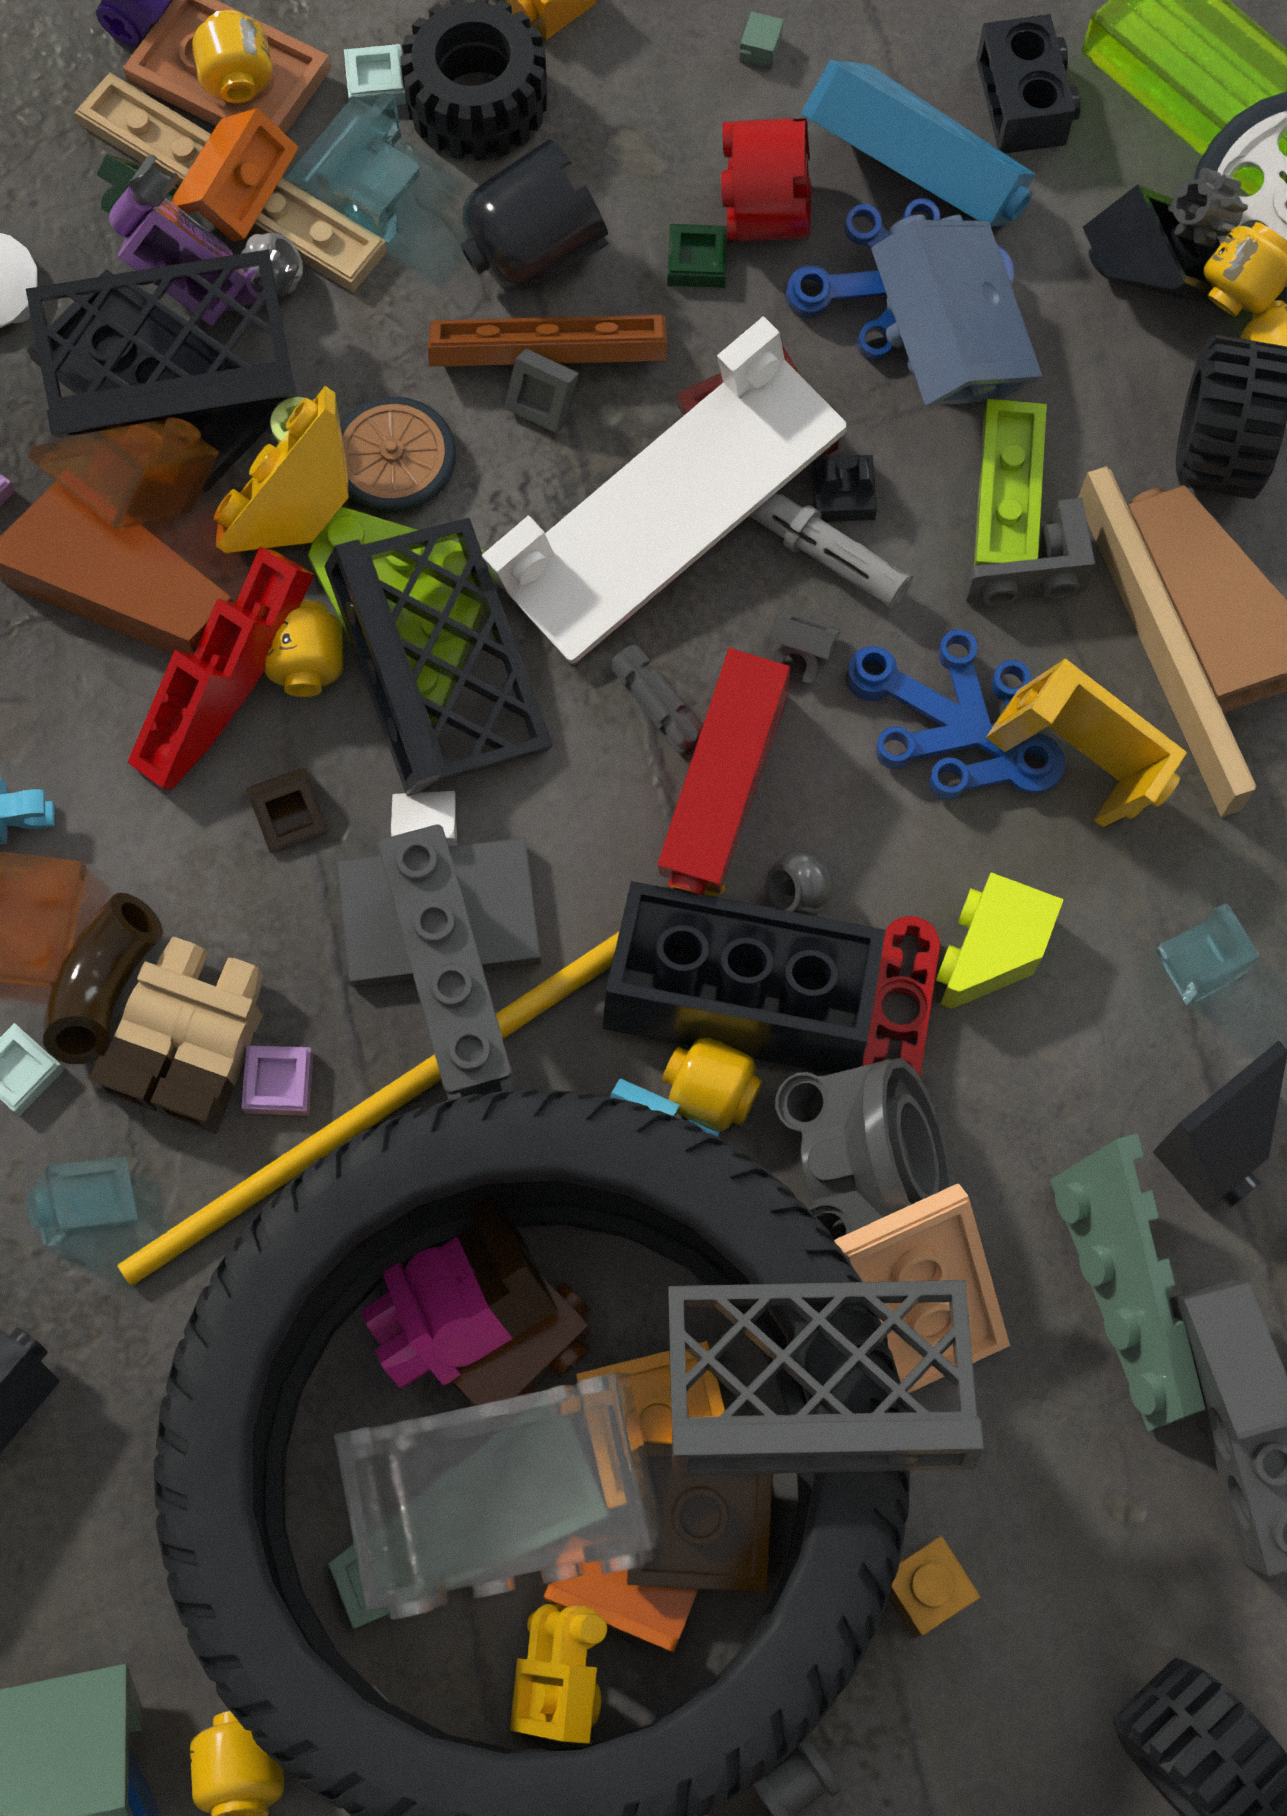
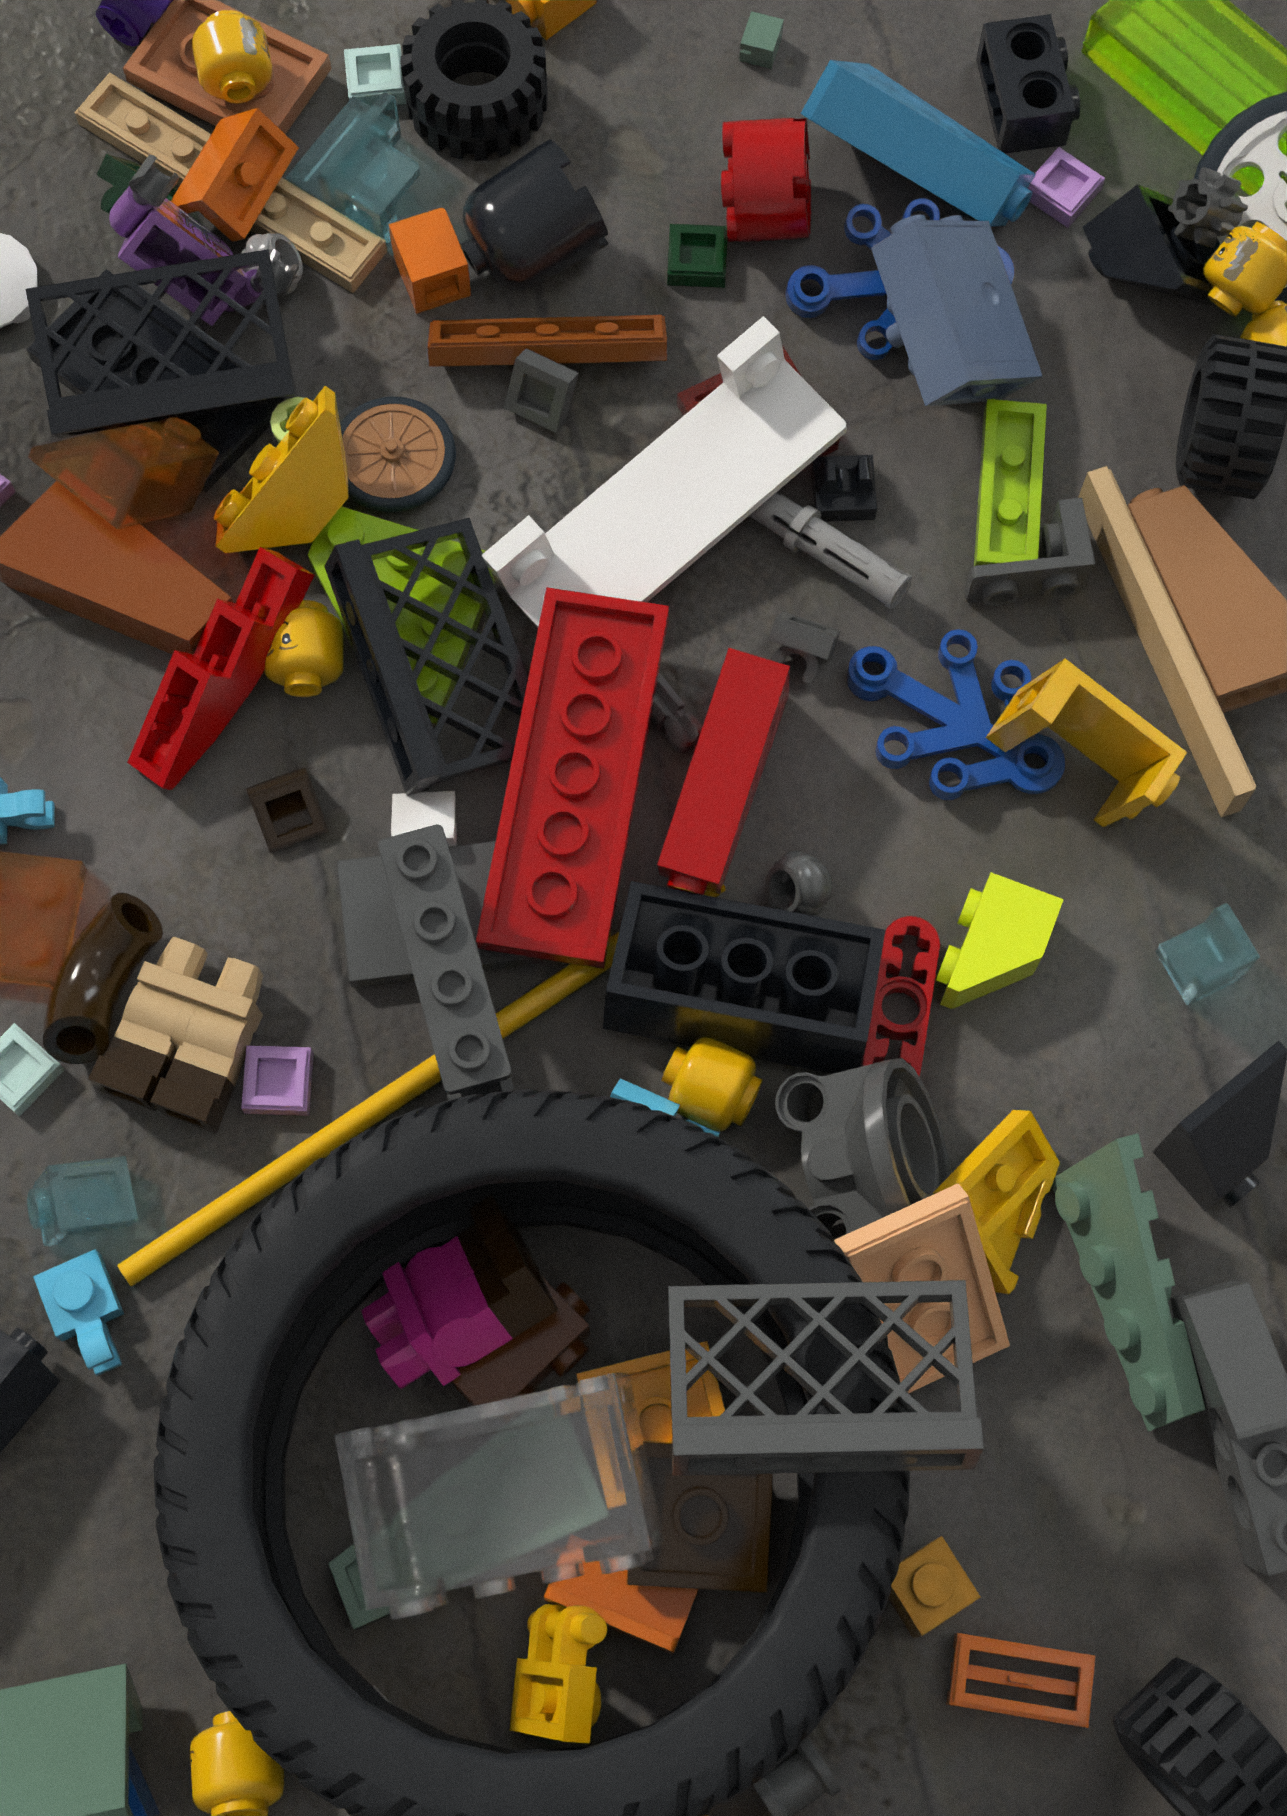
none -> medium azure plate [33,1249,124,1376]
none -> orange panel [389,208,471,314]
none -> red plate [476,587,669,969]
none -> yellow wing [933,1110,1060,1294]
none -> orange tile [946,1633,1096,1728]
none -> lavender tile [1028,147,1105,228]

